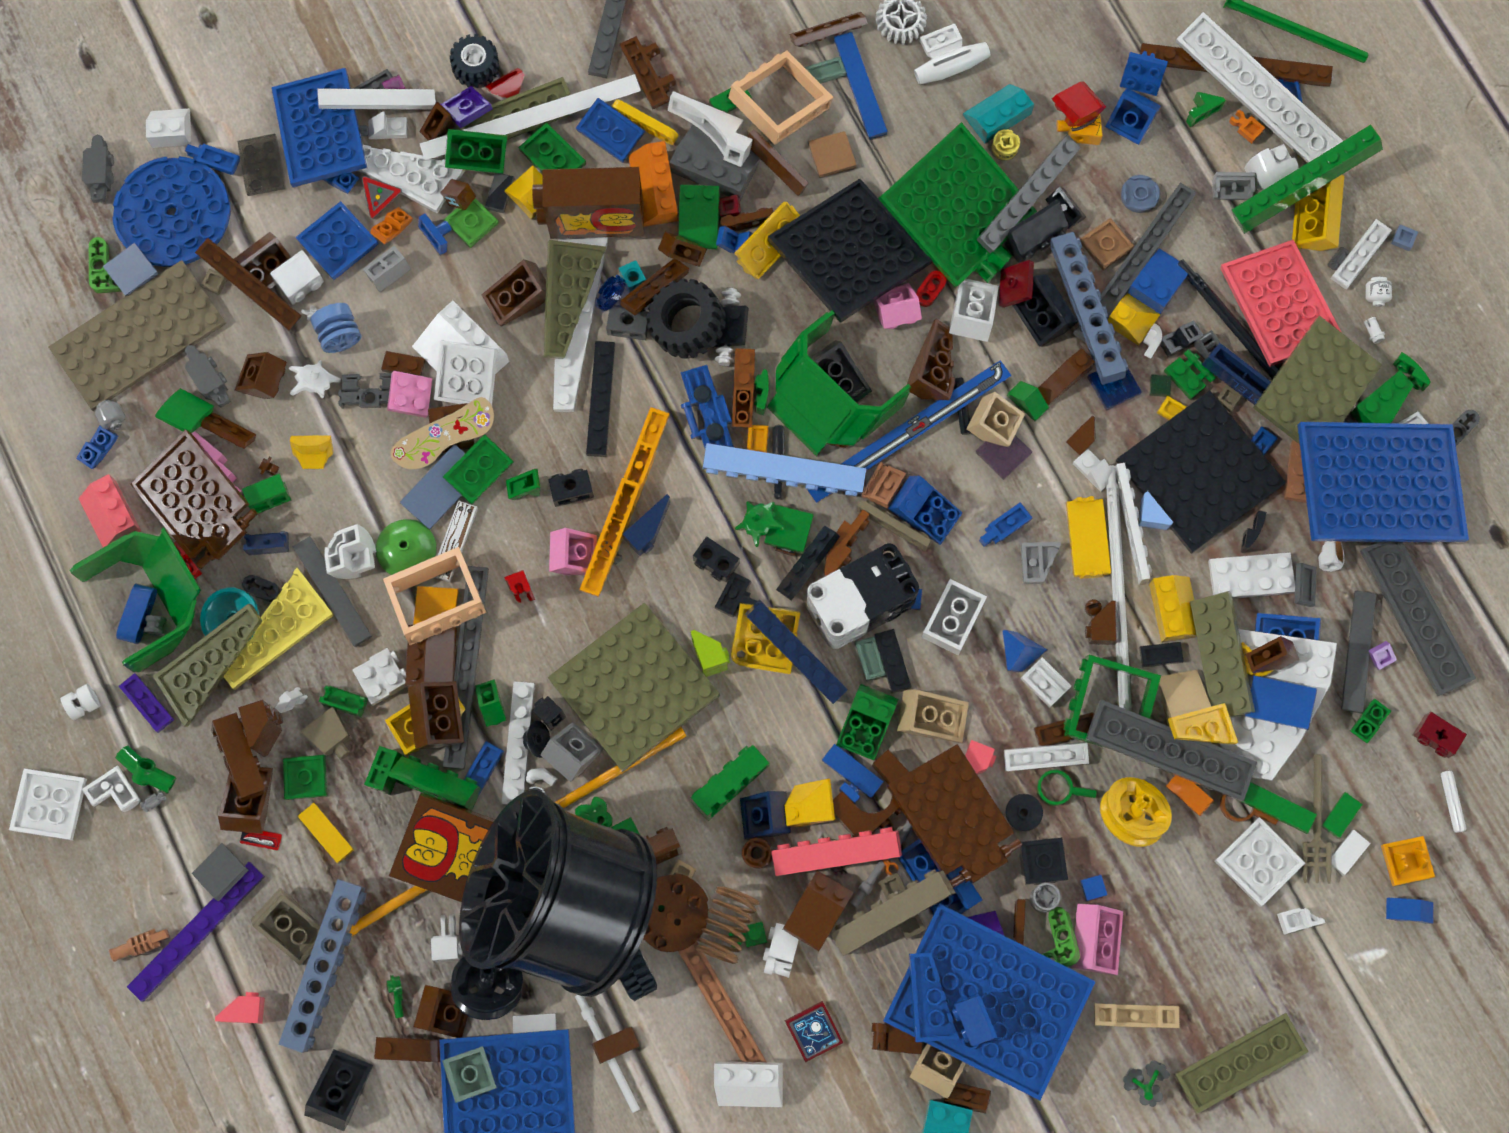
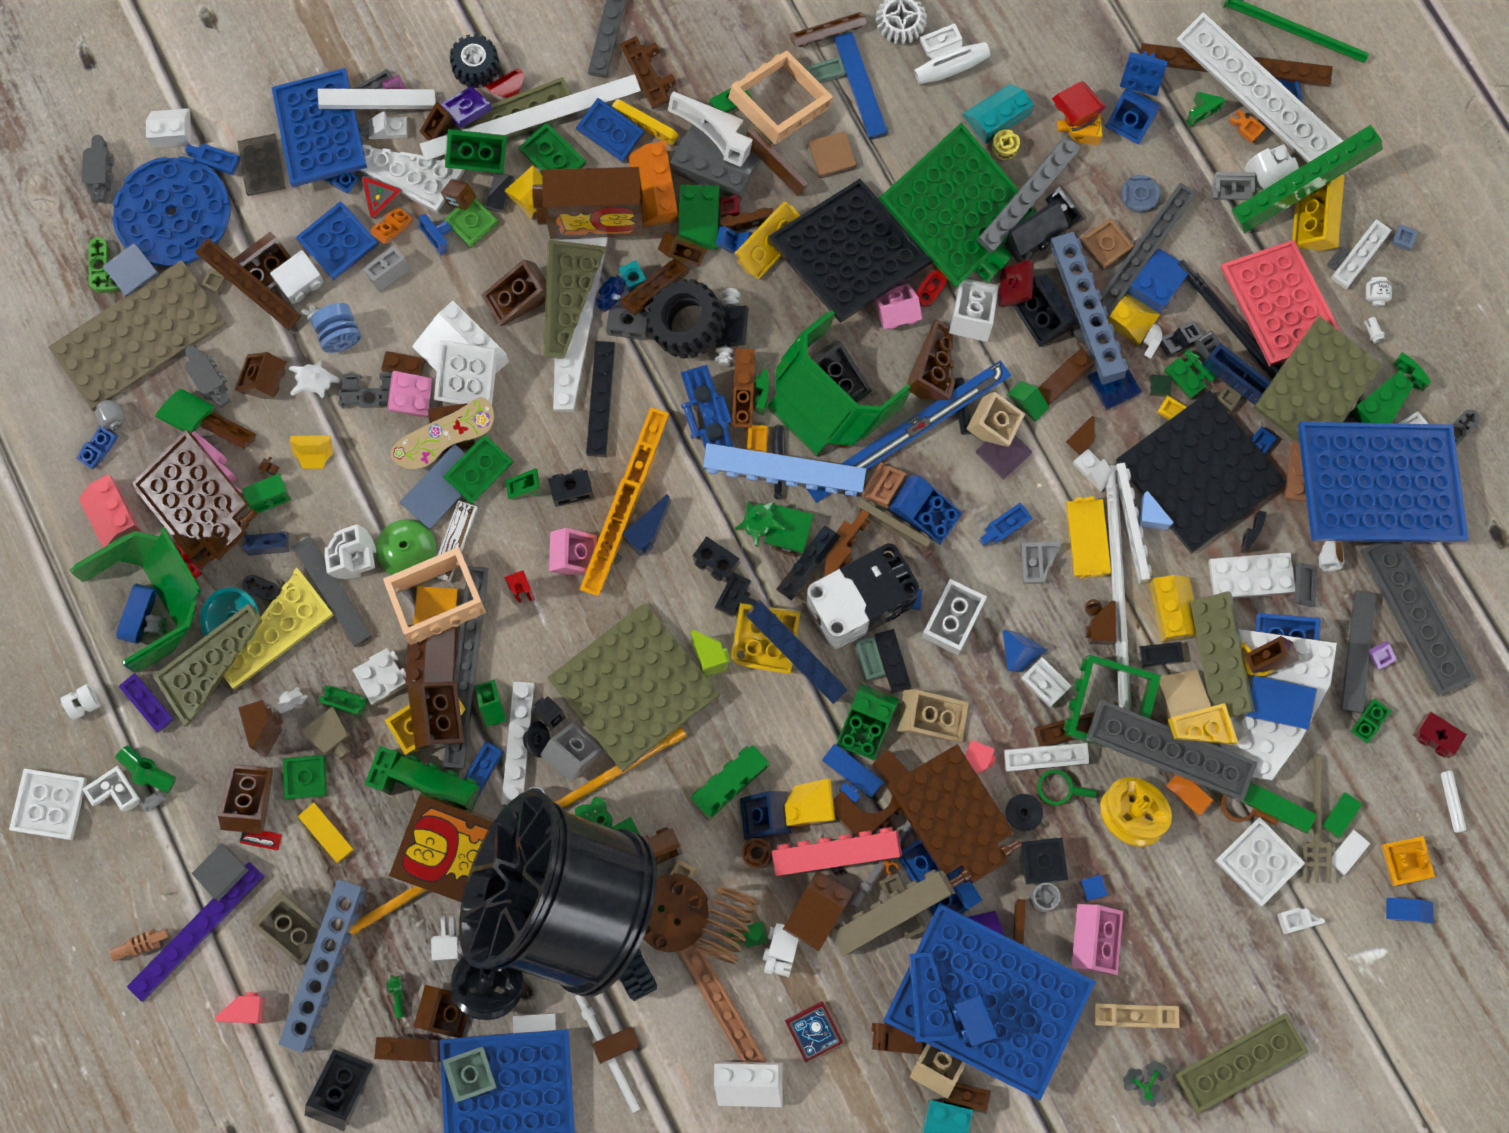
reddish brown wedge [211,712,268,802] -> none
white arm [526,768,558,786] -> none
bright green beam [1042,907,1080,967] -> none

